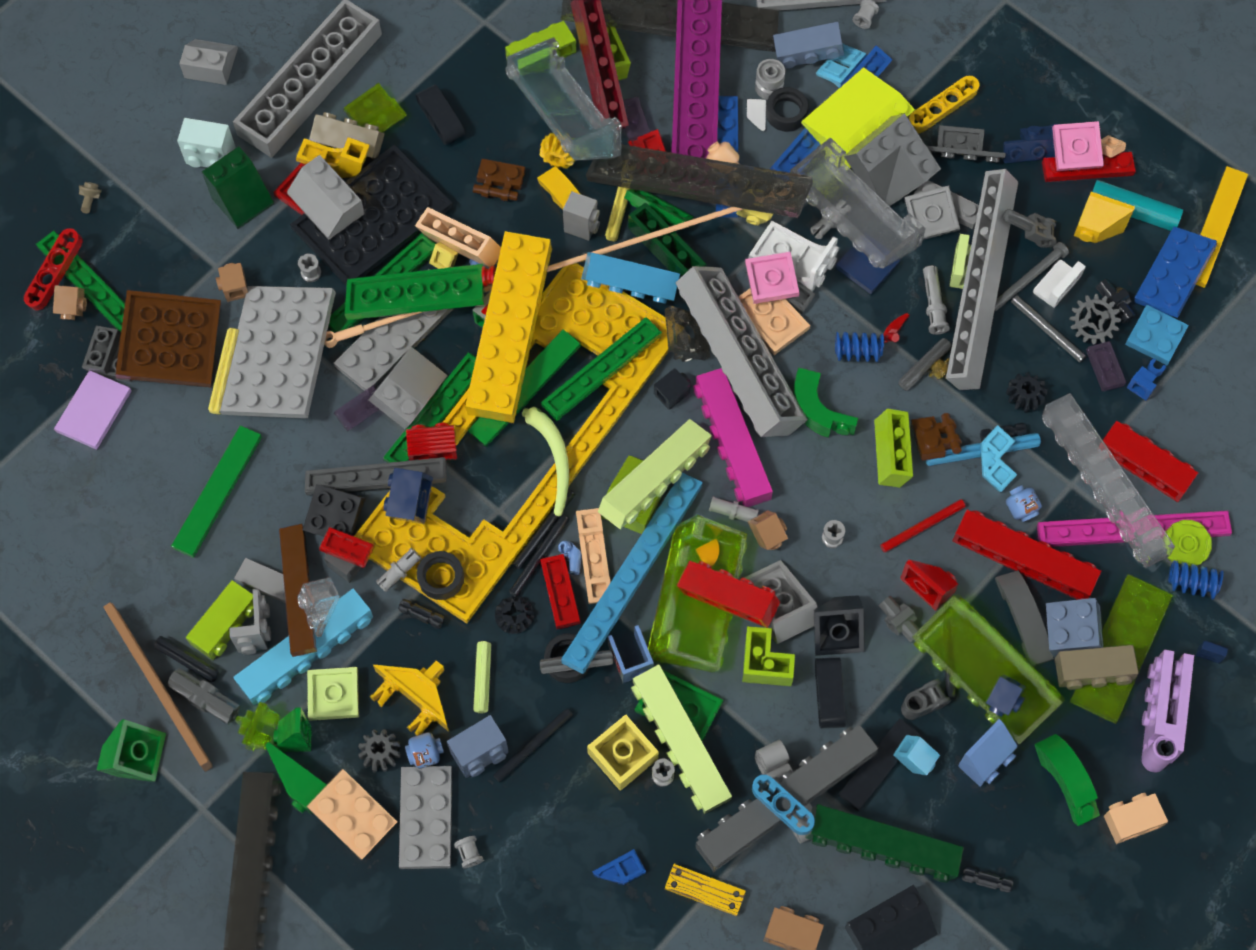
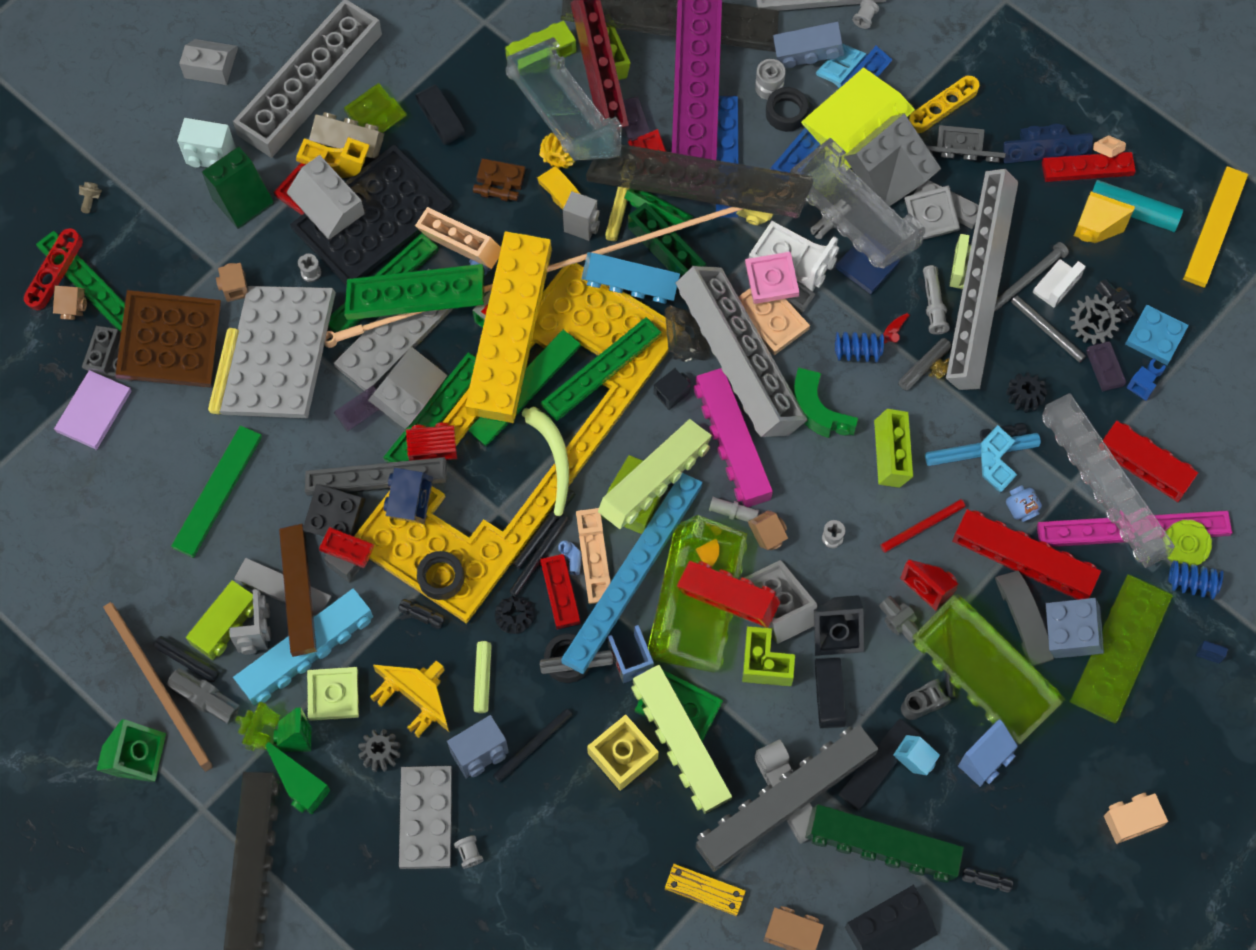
clear slope [298,577,340,637] -> none
light nougat plate [306,769,397,859] -> none
light grey pin [376,547,422,592] -> none
medium blue head [405,732,444,769] -> none
light yellow tile [429,242,458,269] -> none
red bush [482,266,496,287] -> none
blue tile [592,849,646,885] -> none
light grey bush [652,758,675,786] -> none
light nougat head [706,141,740,176] -> none
white sticker [747,99,766,131] -> none
dark azure beam [752,775,815,835] -> none
reddish brown plate [911,413,962,461] -> none
dark blue brick [986,674,1026,717] -> none
dark grey connector [1002,209,1057,248] -> none
green arch [1034,734,1100,826] -> none
bright pink plate [1052,121,1104,171] -> none
dark tan brick [1055,645,1138,690] -> none
blue plate [1135,227,1217,318] -> none
lavender hinge [1142,650,1194,772] -> none

